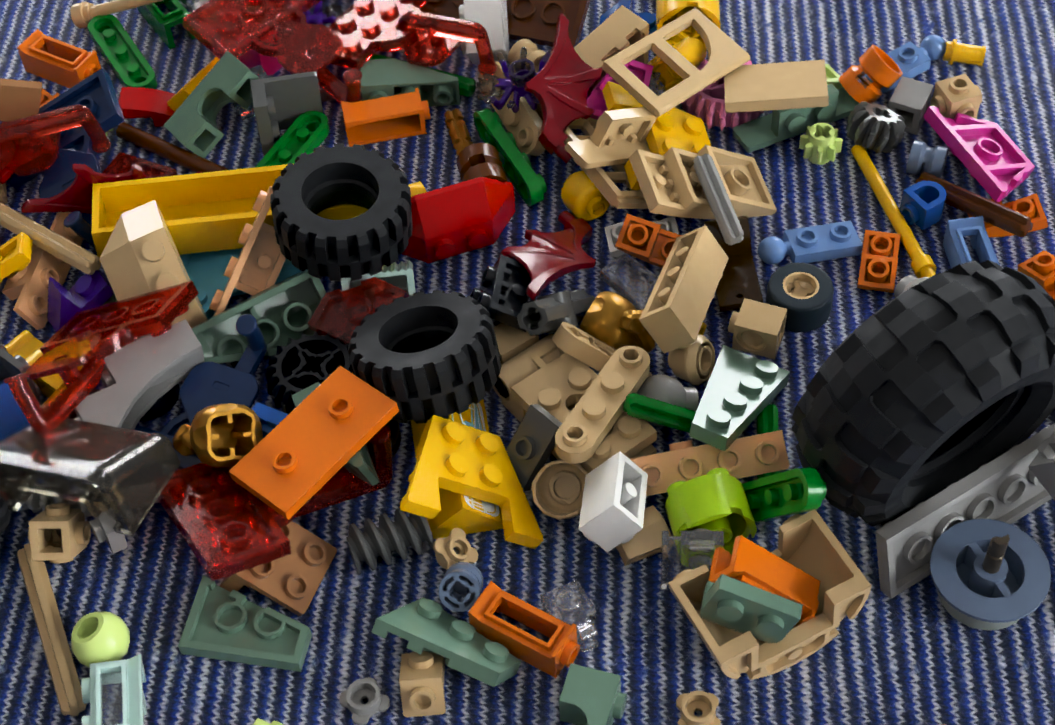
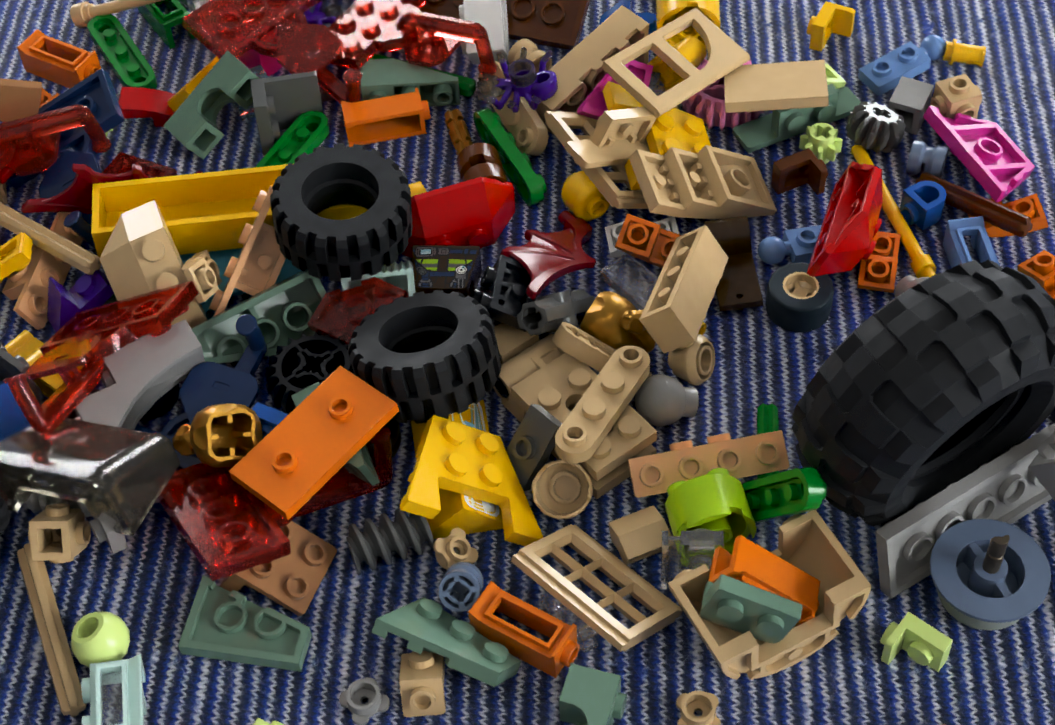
reddish brown piece [116,122,228,173] -> none
dark red animal [524,13,603,164] -> none
white brick [578,451,648,552] -> none
green axle [623,393,696,433] -> none
wing [689,345,790,451] -> none
light grey axle [693,153,744,245] -> none
tan brick [728,298,787,359] -> none
orange wheel [839,44,903,104] -> none
none -> tan slope [182,250,222,304]
none -> torso [412,245,482,297]
none -> tan piece [511,524,683,652]
none -> reddish brown bracket [771,148,828,195]
none -> red wedge [806,161,883,277]
none -> yellow bracket [807,1,856,52]
none -> yellowish green bracket [880,612,953,672]

